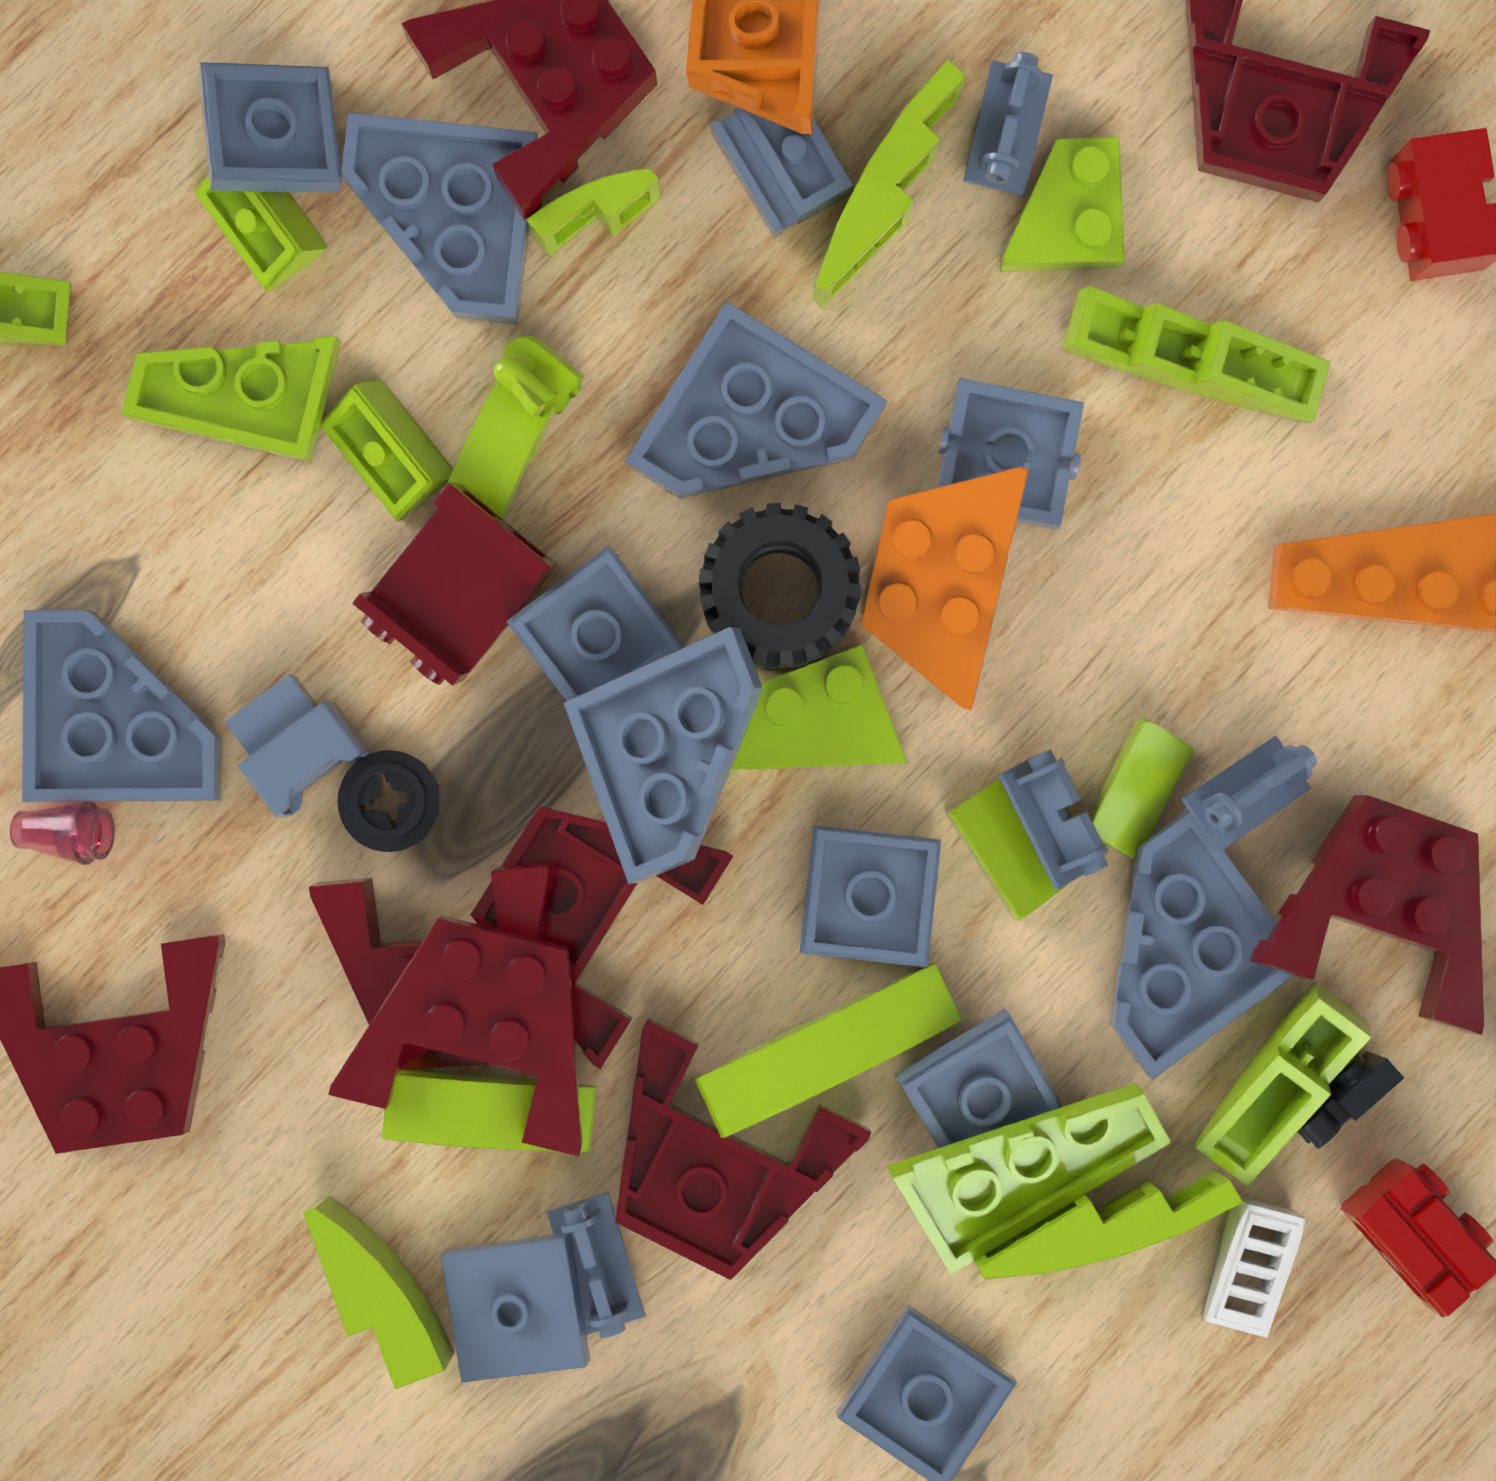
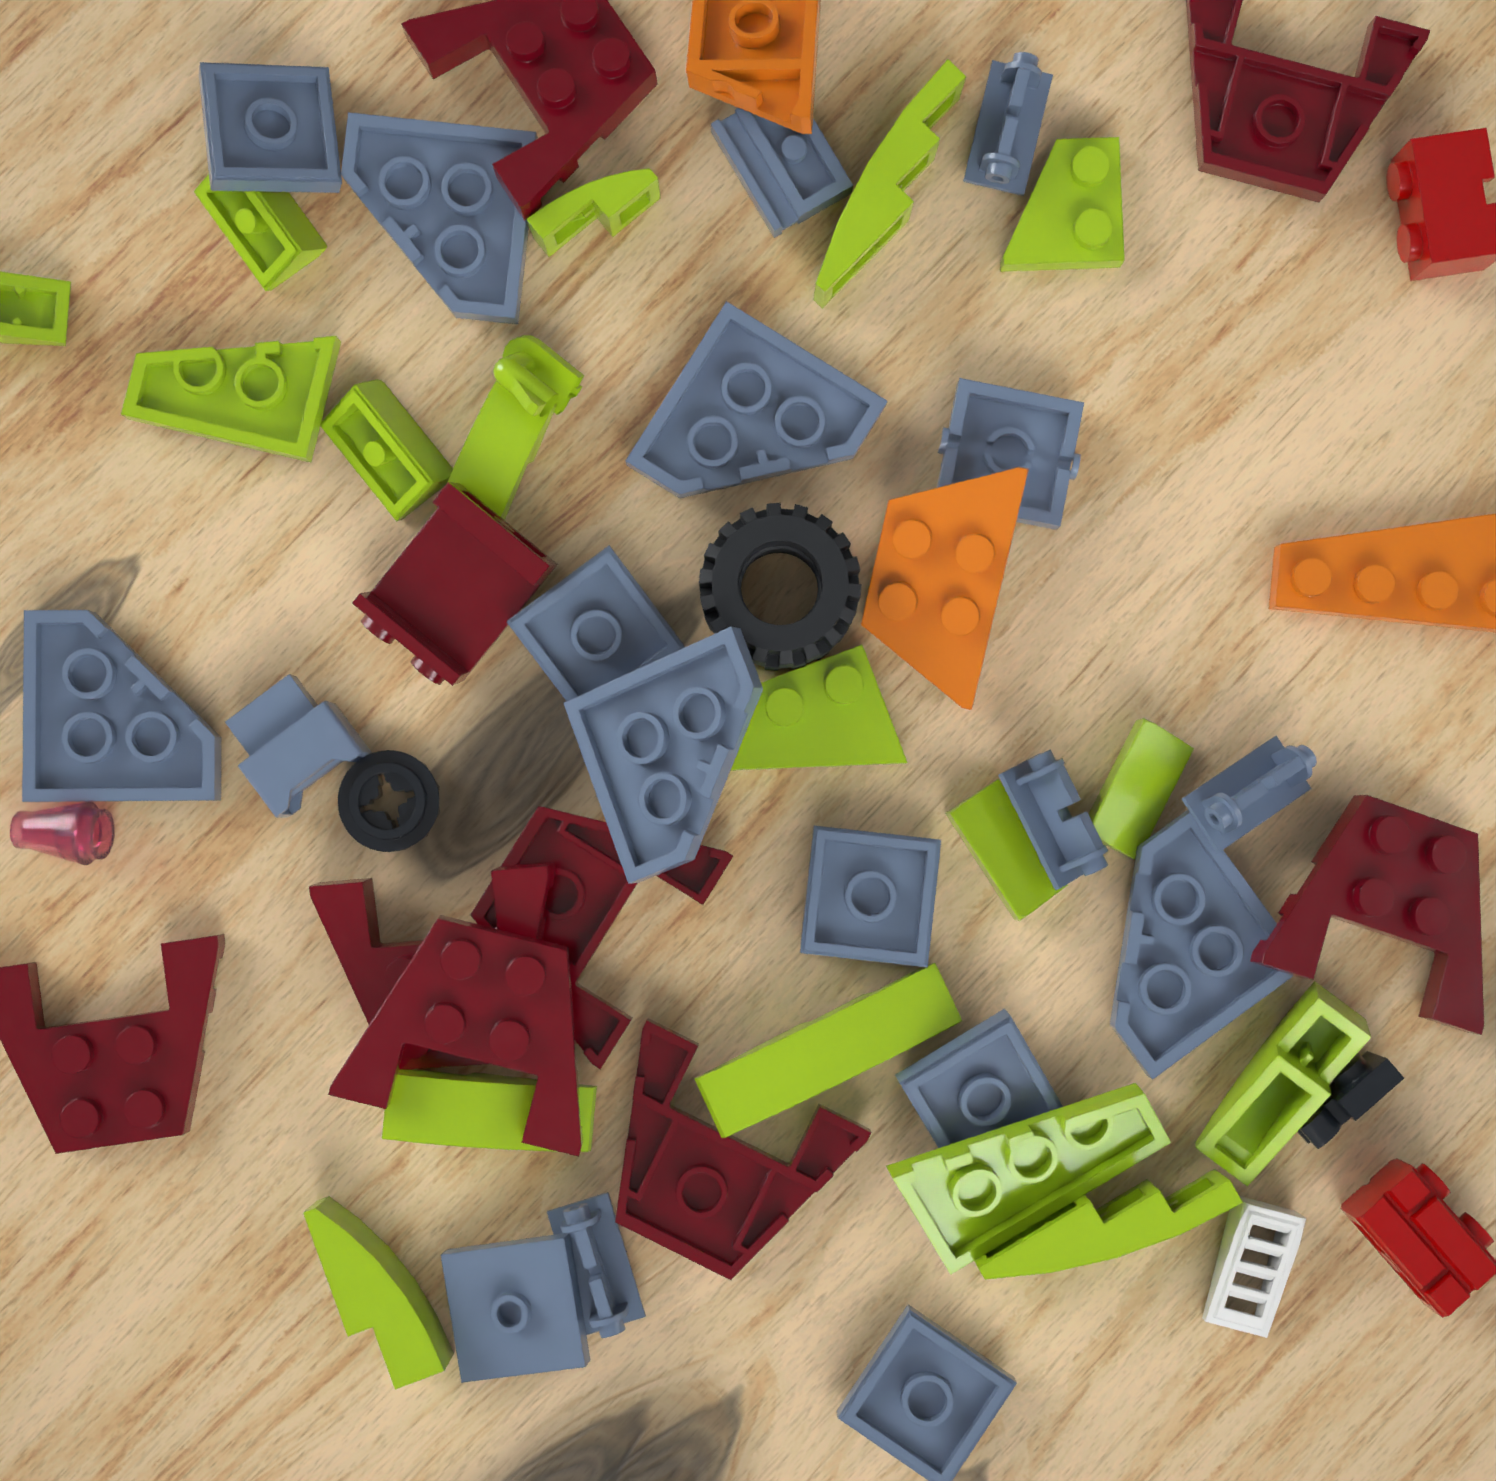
lime slope [1062,286,1331,423] -> none

